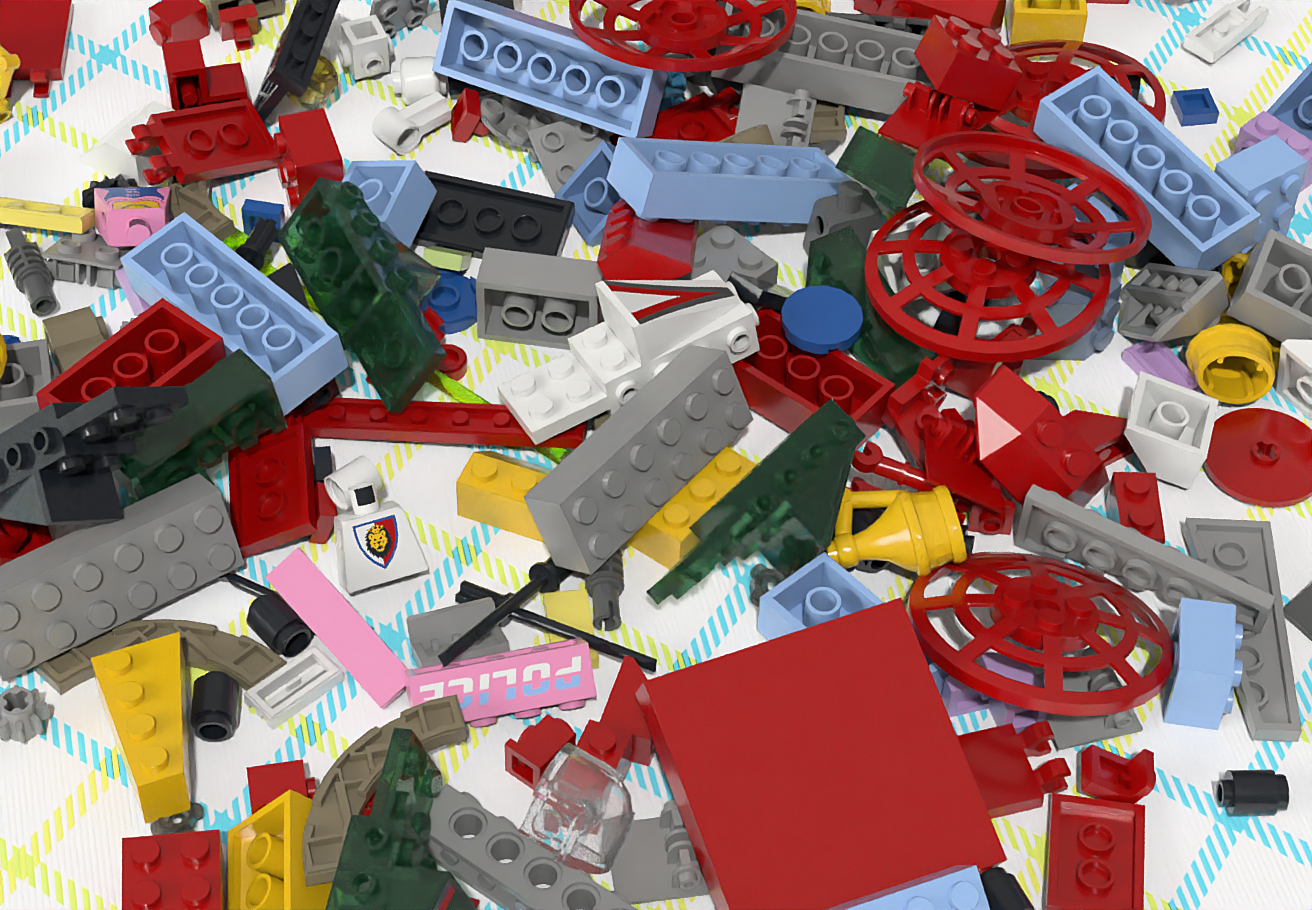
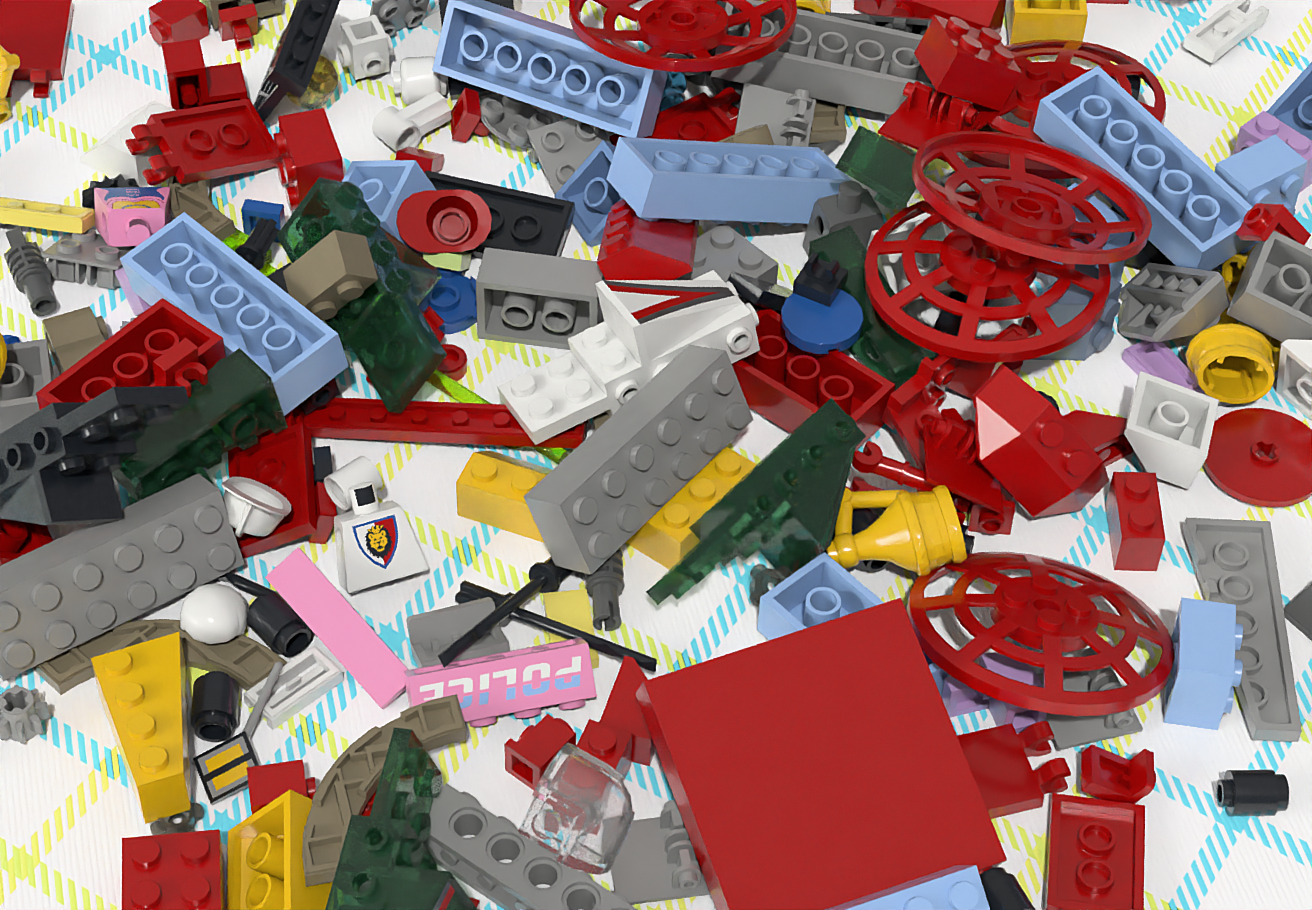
light grey wing [1014,484,1276,634] -> none
blue tile [1171,88,1219,127] -> none
none -> red tile [153,338,208,398]
none -> white hair [180,583,248,645]
none -> piece [193,662,283,806]
none -> white piece [221,476,292,537]
none -> dark tan brick [283,230,378,321]
none -> red tile [395,146,444,173]
none -> red piece [396,189,492,253]
none -> black tile [793,252,848,307]
none -> red bracket [1236,203,1311,245]

